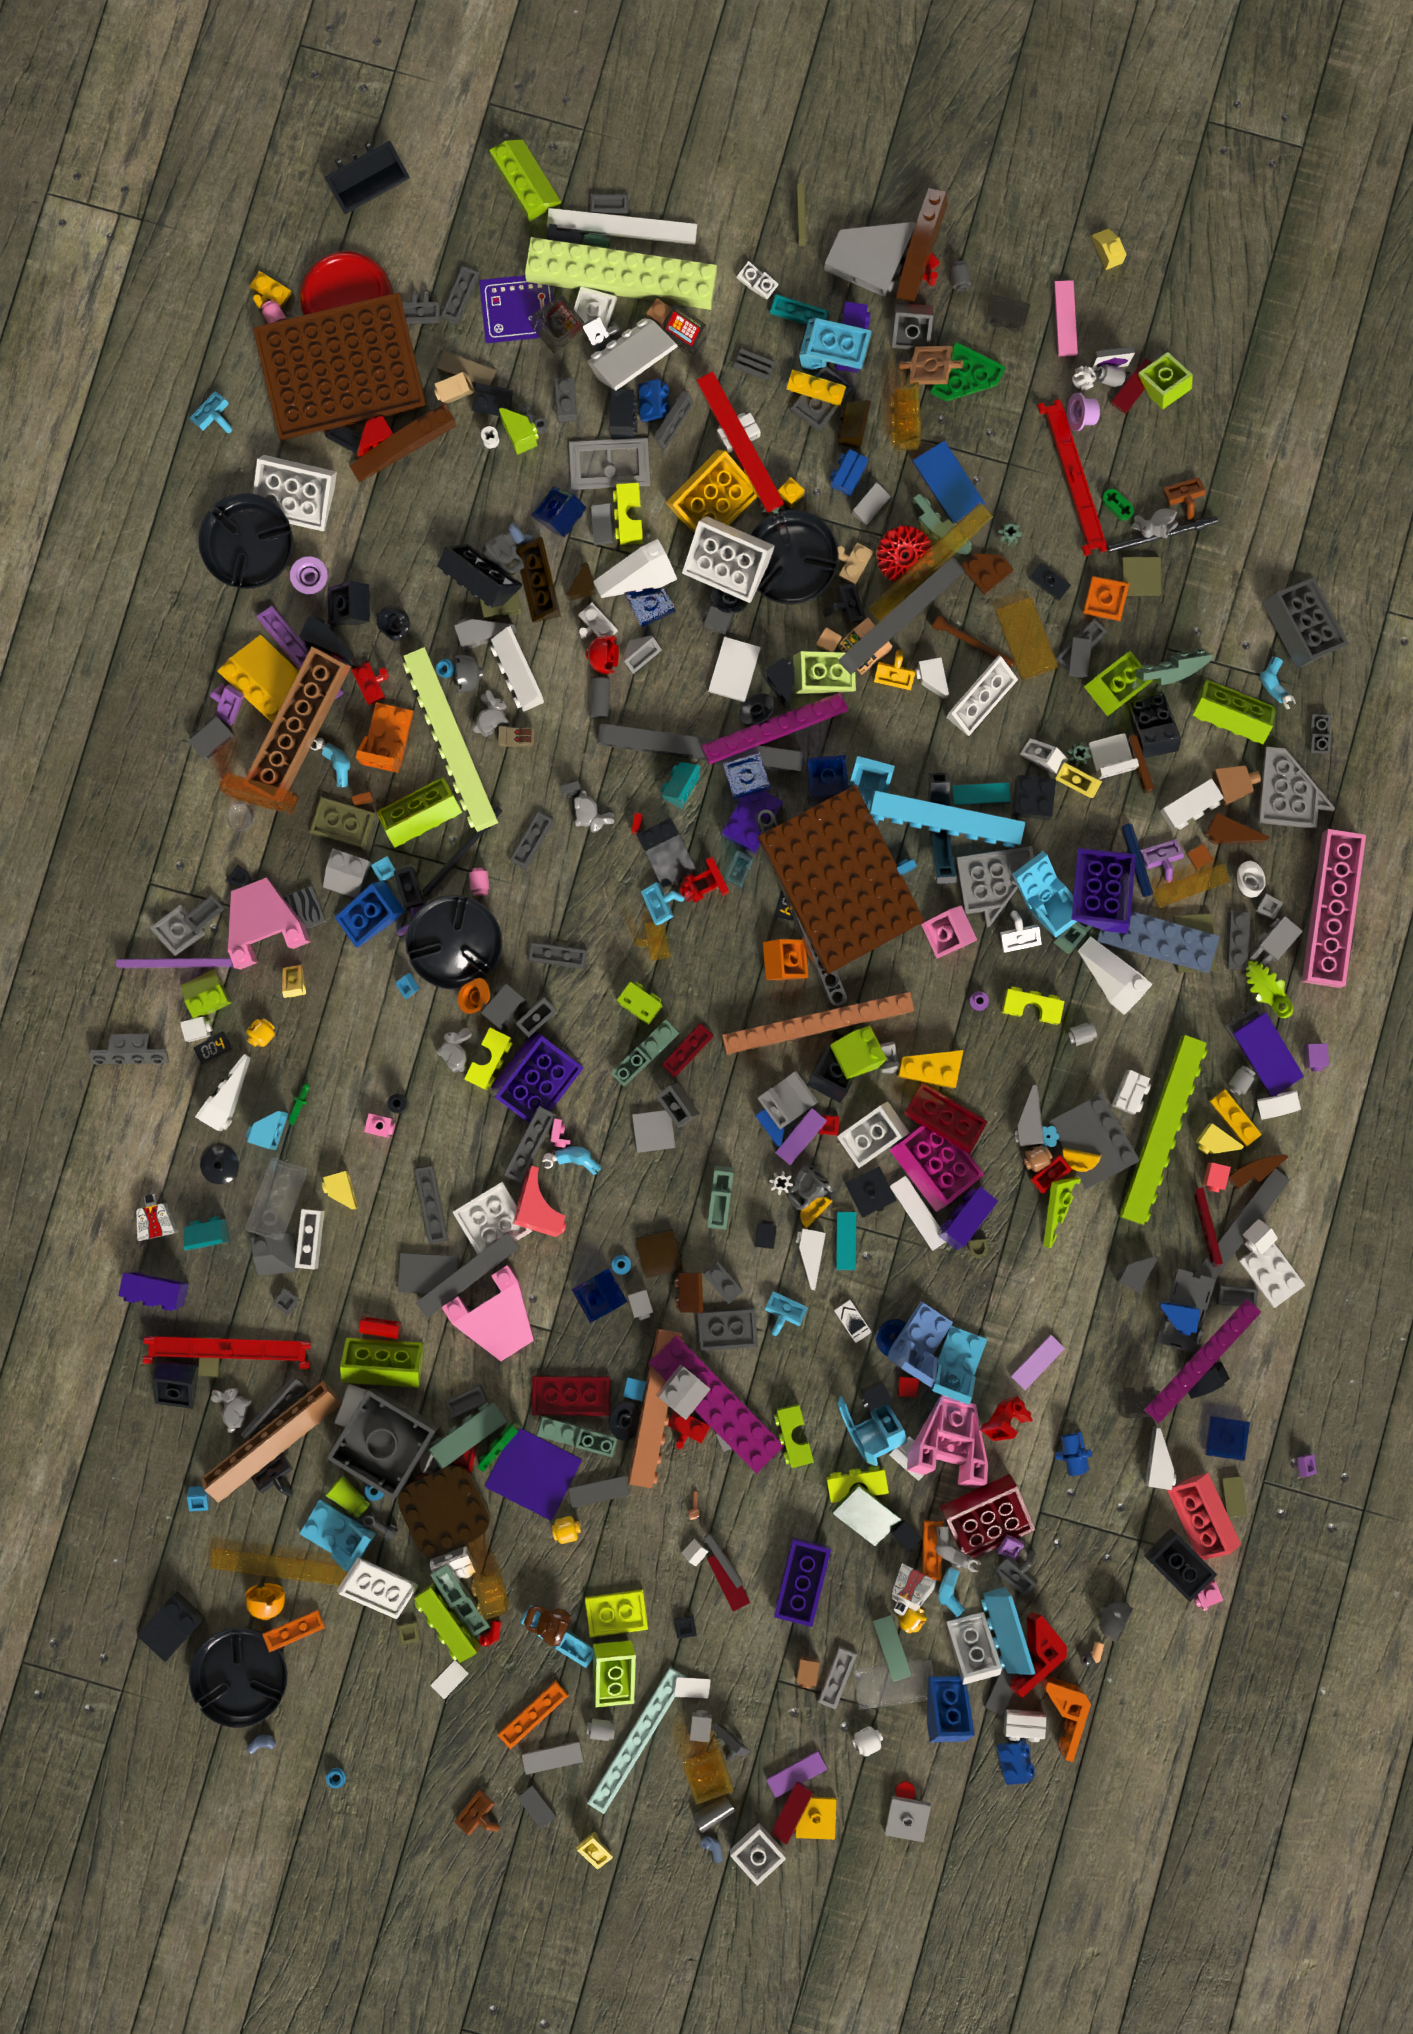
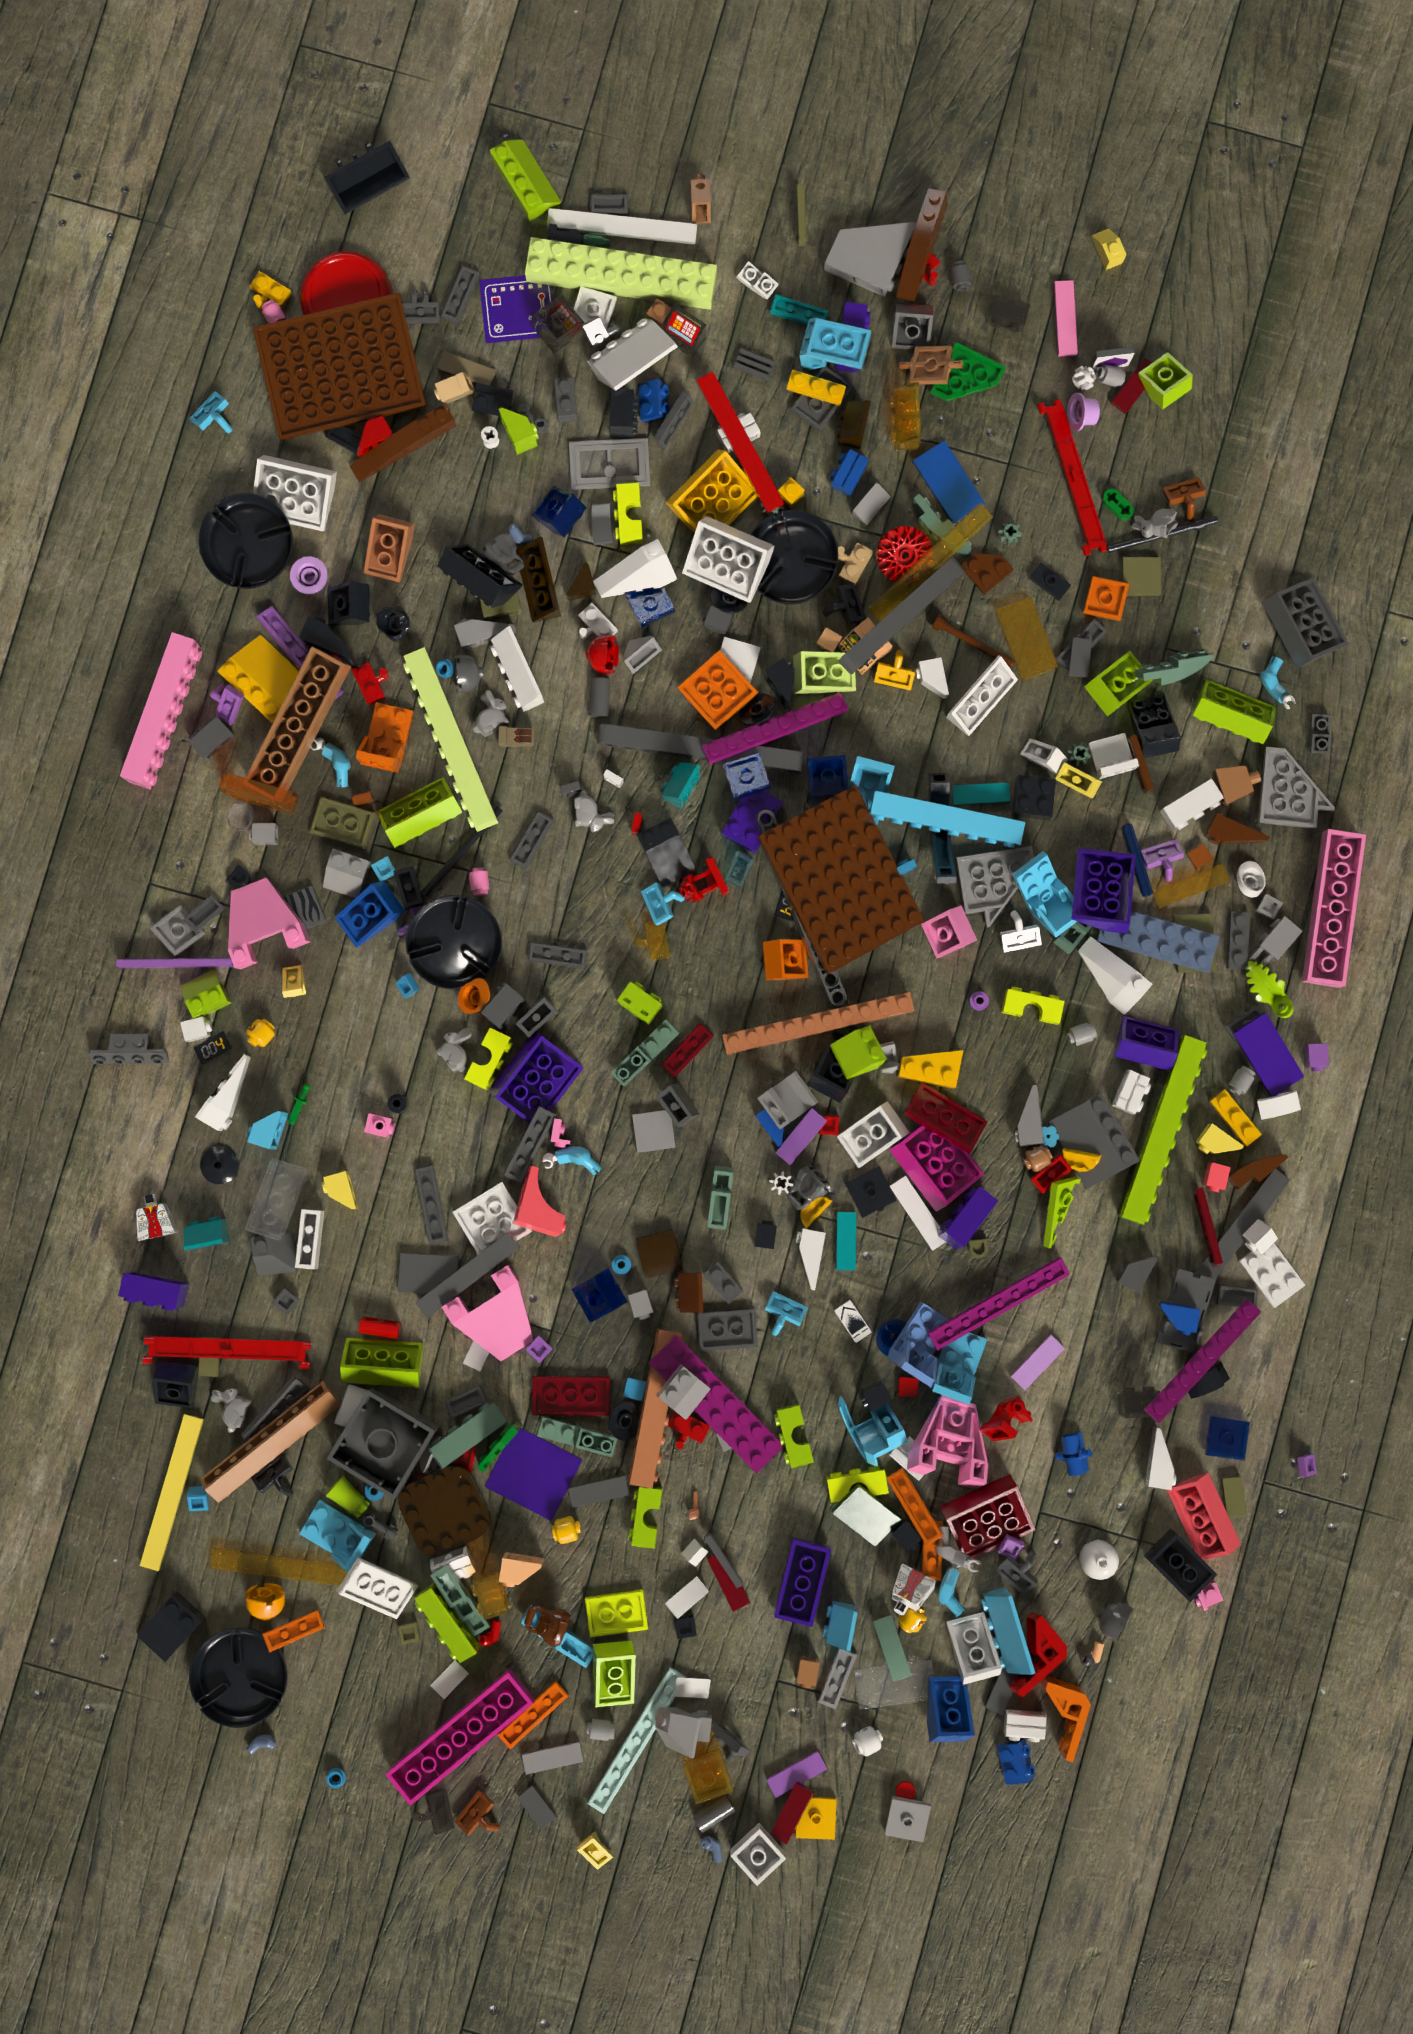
none -> bright pink brick [120,632,202,790]
none -> light yellow tile [140,1414,204,1571]
none -> light grey brick [249,823,278,845]
none -> nougat slope [364,514,415,582]
none -> dark pink brick [385,1668,535,1806]
none -> clear smoke plate [411,1788,455,1835]
none -> white sticker [463,1341,489,1371]
none -> light nougat slope [499,1552,544,1587]
none -> medium lavender plate [526,1335,553,1363]
none -> white tile [603,770,624,788]
none -> lime arch [628,1486,663,1549]
none -> light grey slope [655,1707,701,1758]
none -> white slope [665,1576,709,1619]
none -> orange plate [677,650,758,731]
none -> medium nougat torso [690,174,711,224]
none -> medium azure slope [822,1601,858,1651]
none -> orange tile [886,1467,944,1546]
none -> magenta plate [927,1257,1070,1350]
none -> white cylinder [1079,1539,1119,1580]
none -> dark purple slope [1115,1015,1179,1071]

